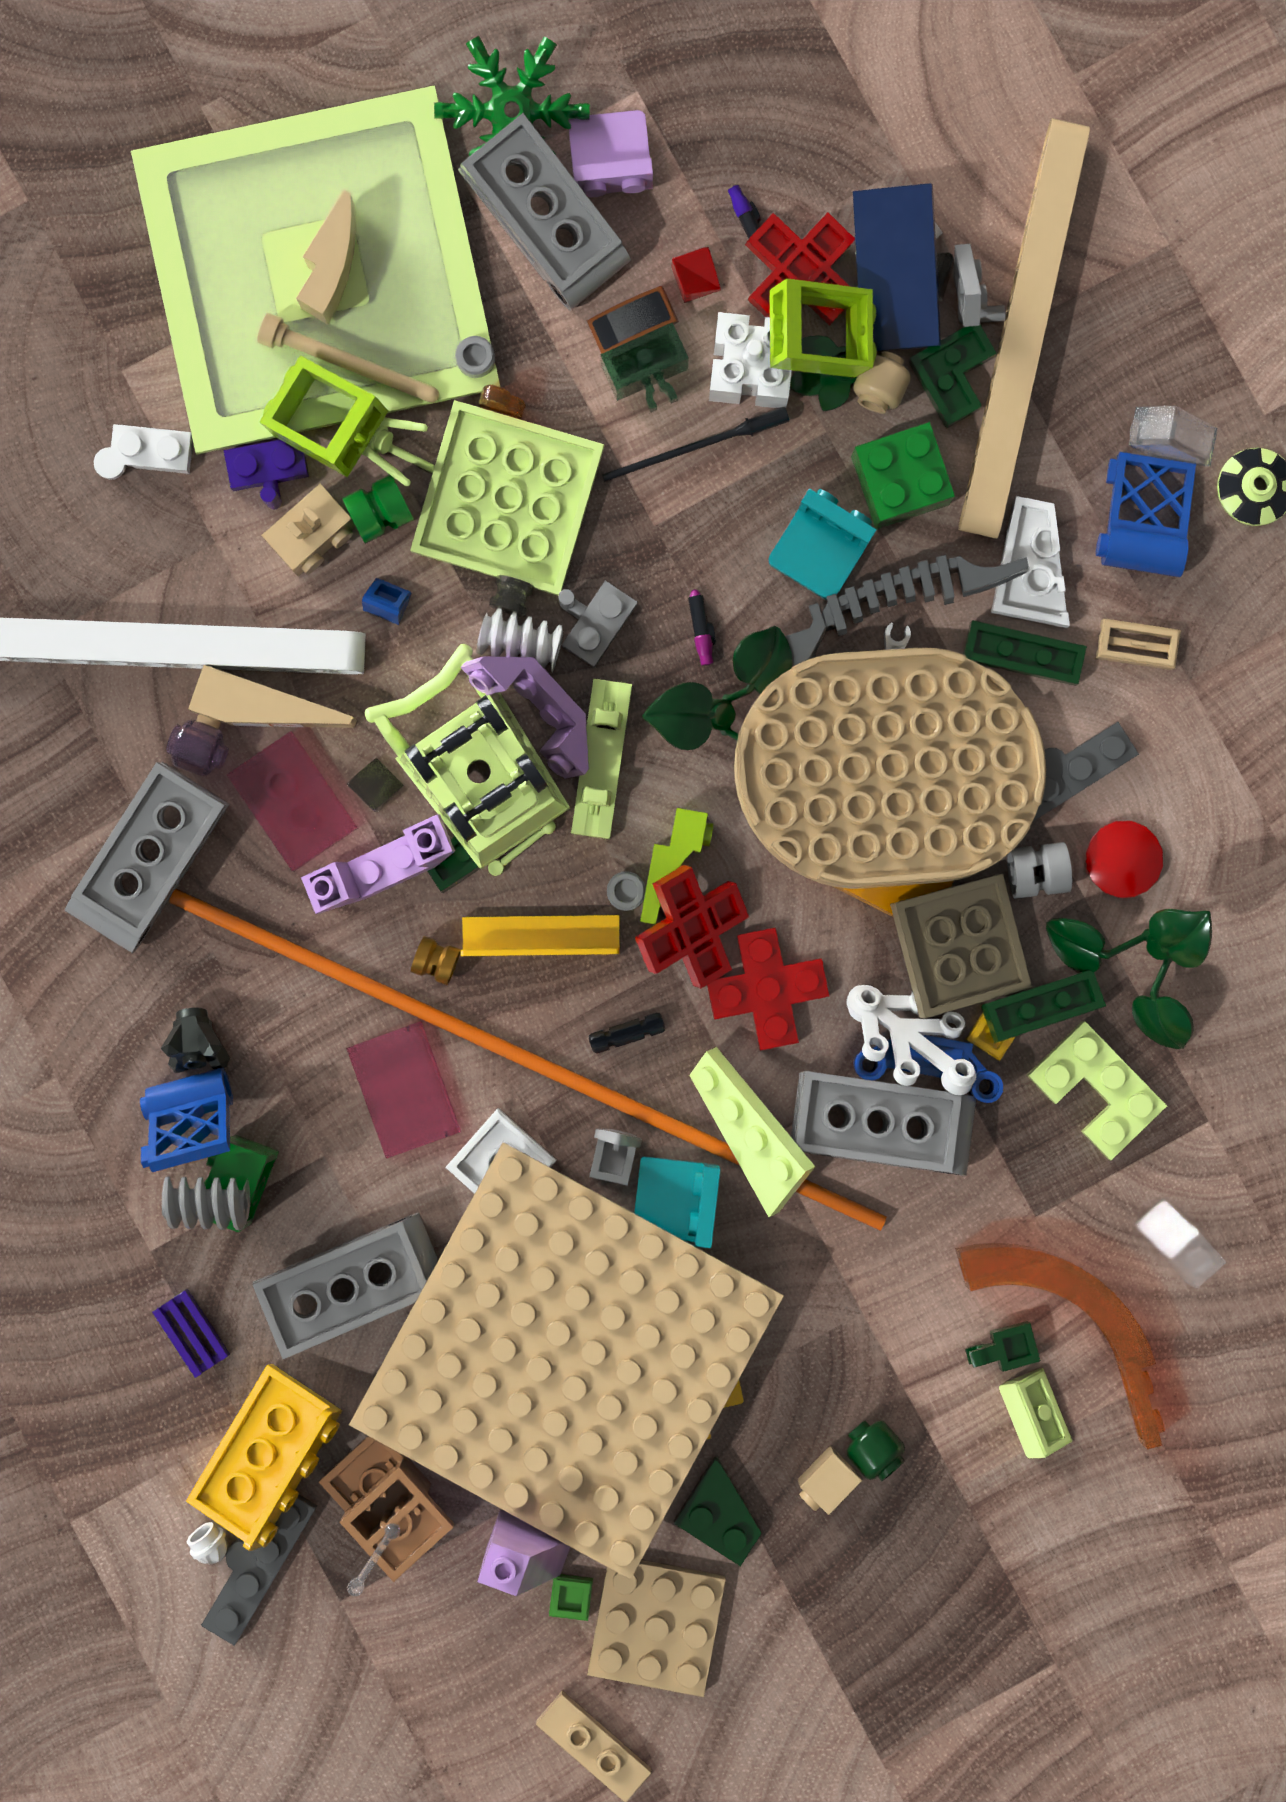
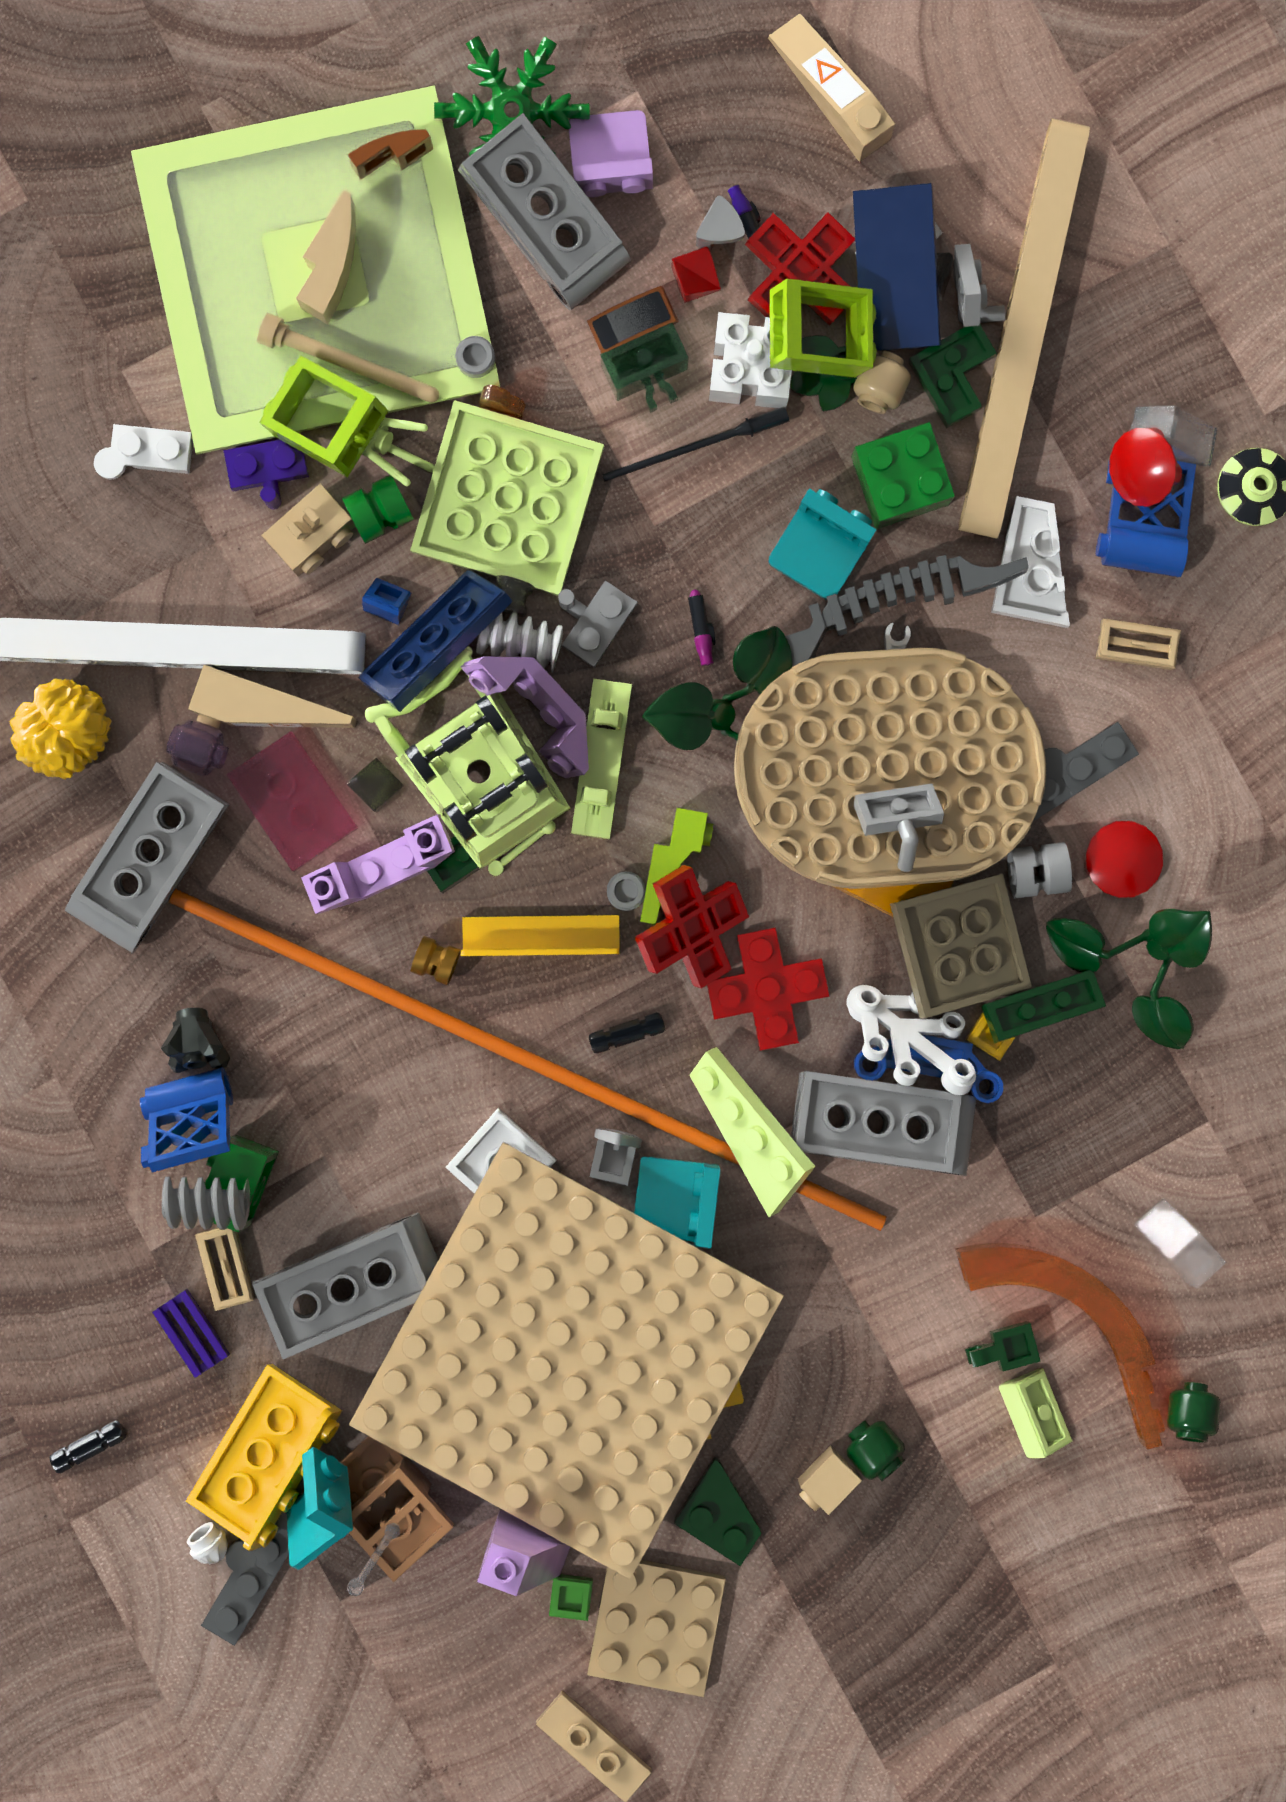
clear pink piece [346,1021,461,1159] -> none
dark green plate [963,620,1087,686] -> none
yellowish green plate [1027,1021,1167,1160] -> none
none -> yellow hair [9,679,112,780]
none -> black axle [49,1421,126,1474]
none -> tan tile [195,1228,255,1311]
none -> teal bracket [286,1447,353,1570]
none -> dark orange slope [347,129,433,180]
none -> dark blue tile [358,569,513,712]
none -> light grey tile [696,196,745,252]
none -> tan slope [768,14,895,162]
none -> light grey plate [854,783,944,872]
none -> red dish [1109,427,1182,507]
none -> dark green head [1167,1382,1221,1443]

